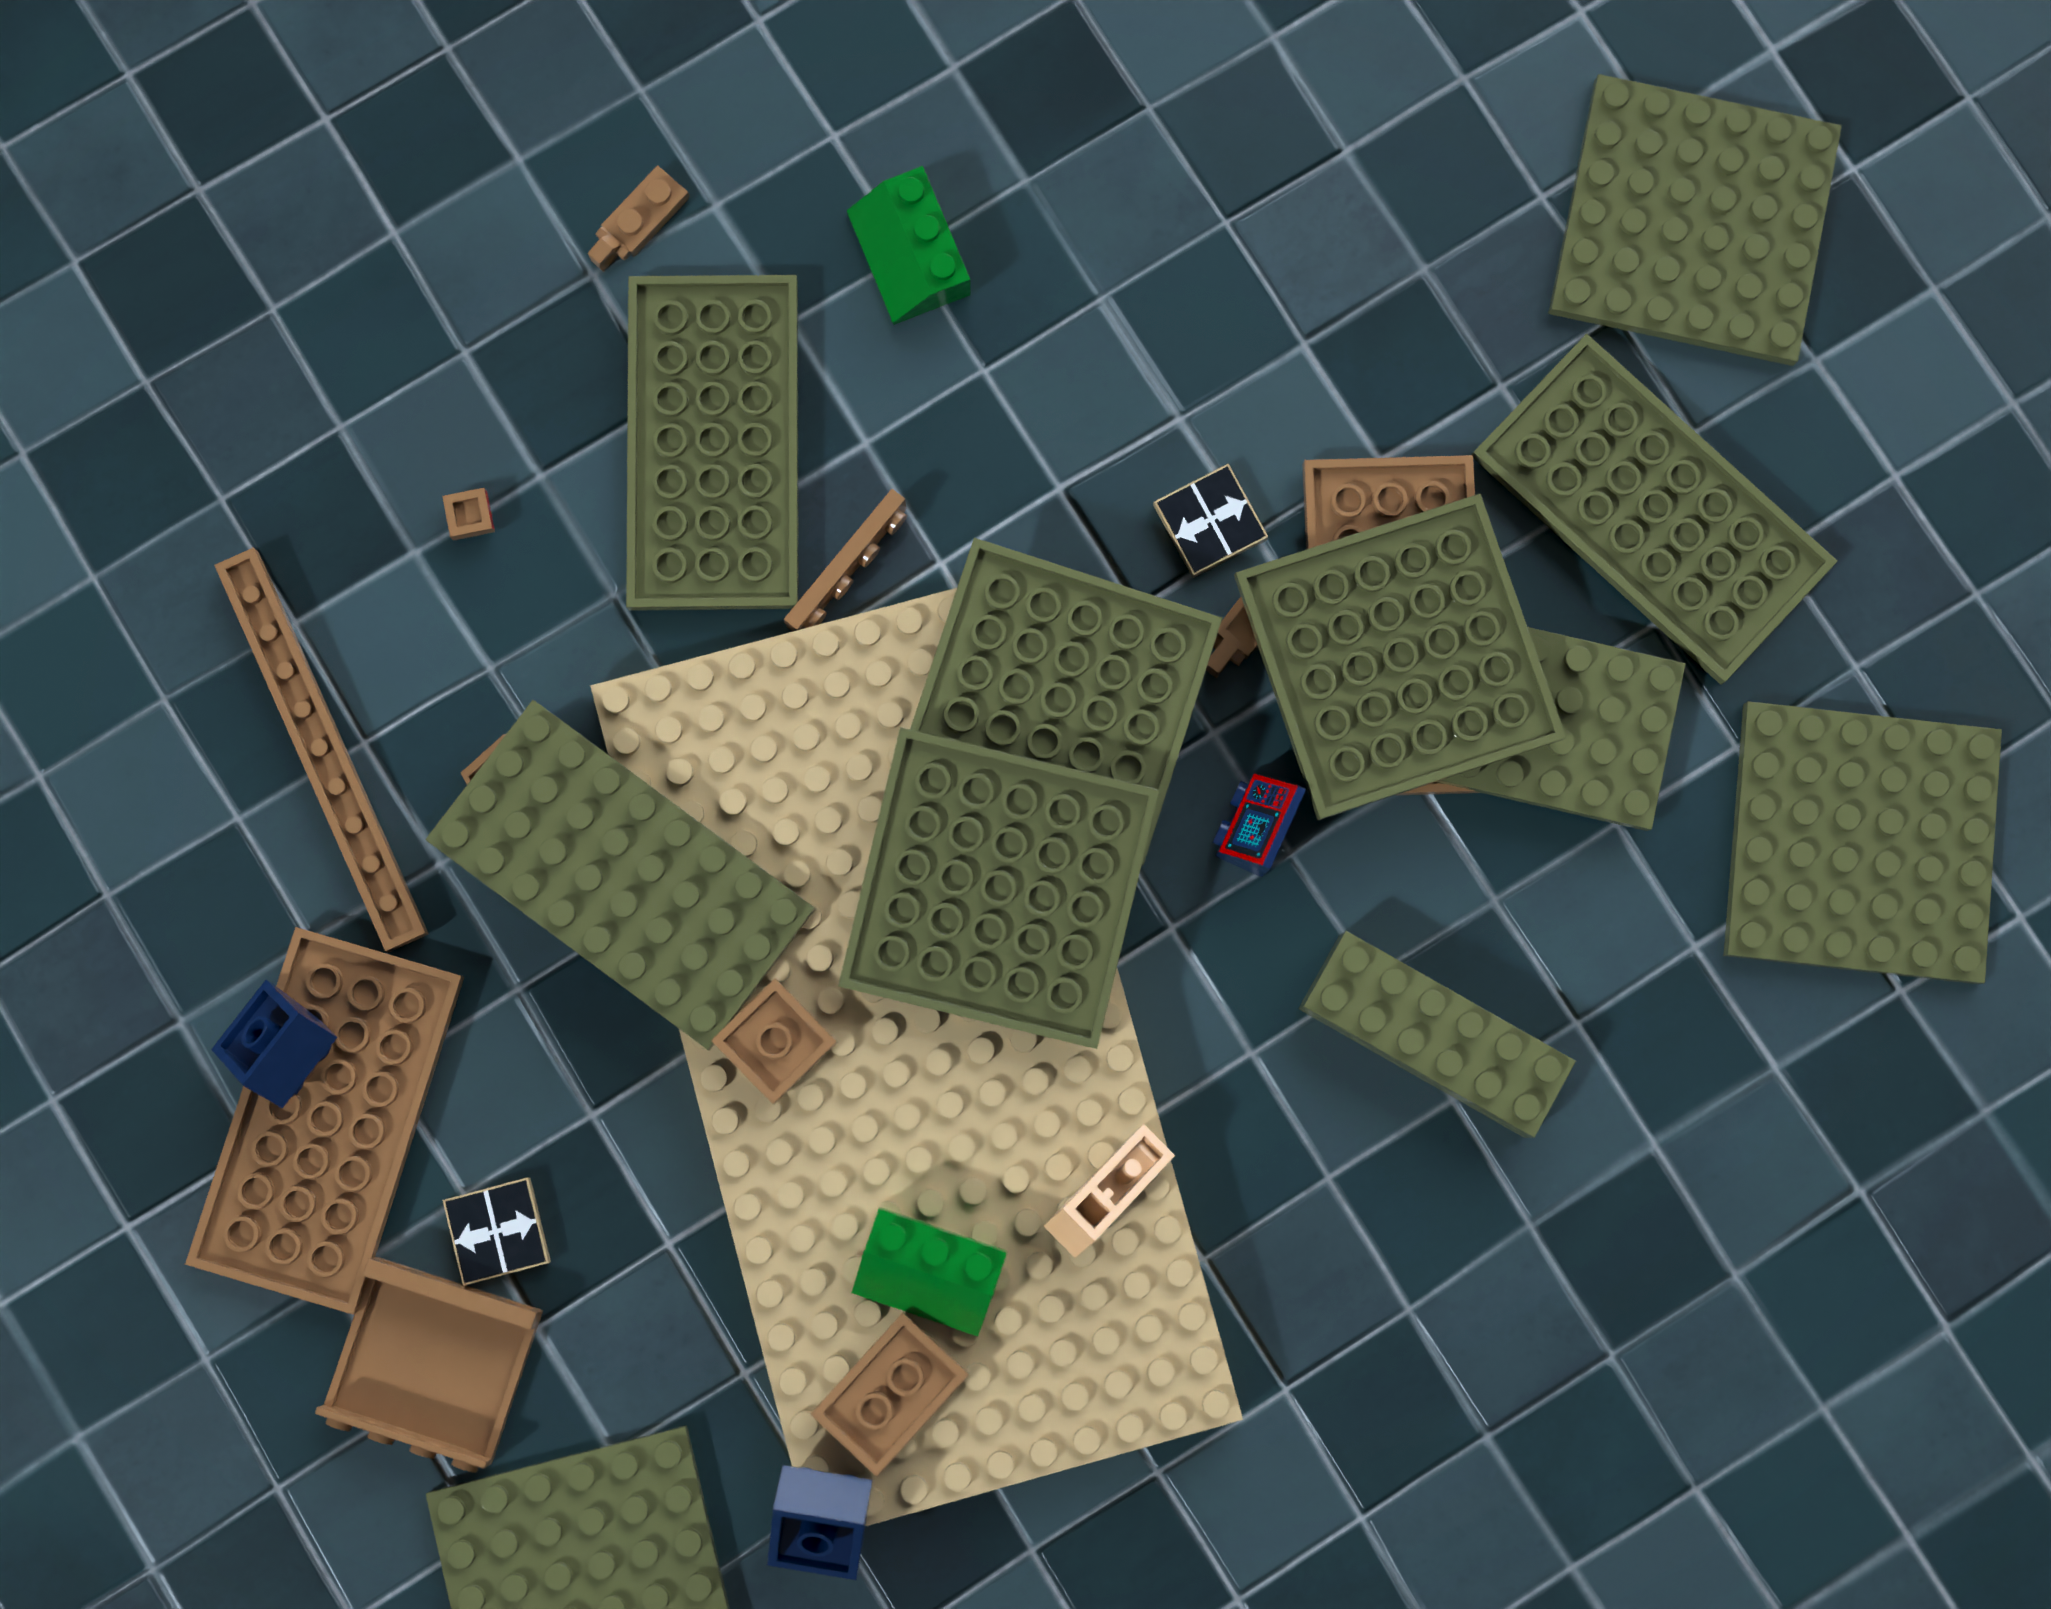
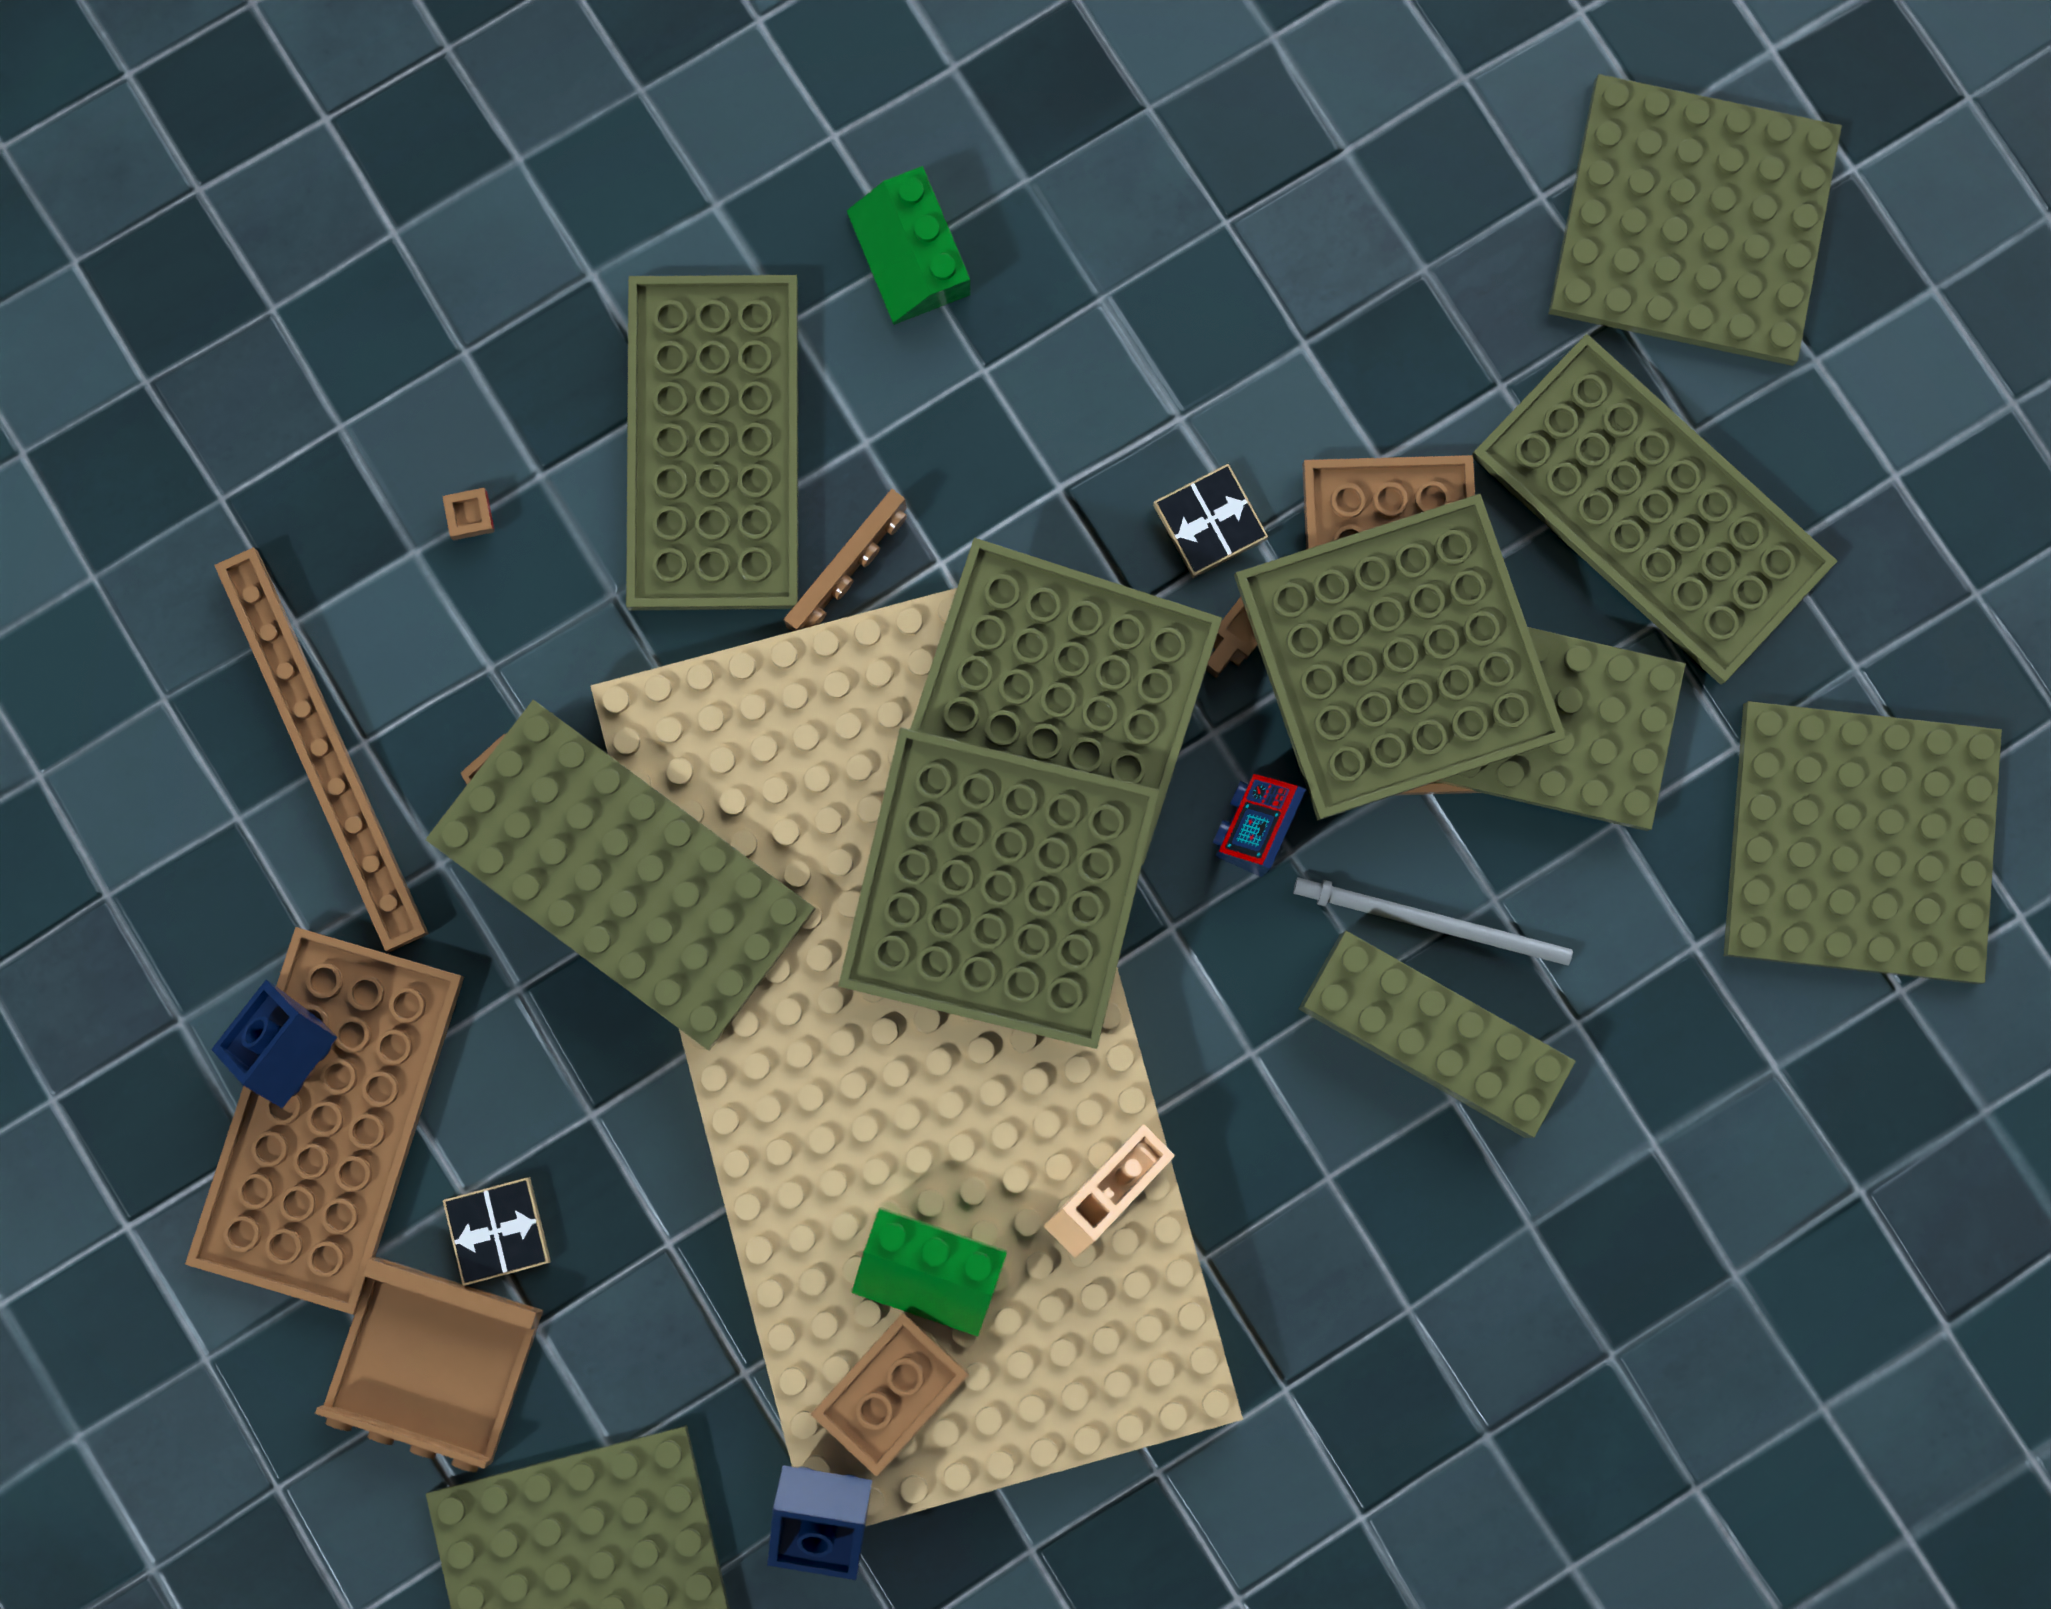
medium nougat hinge [588,165,690,272] -> none
medium nougat plate [711,978,838,1105] -> none
none -> light grey bar [1293,877,1573,966]

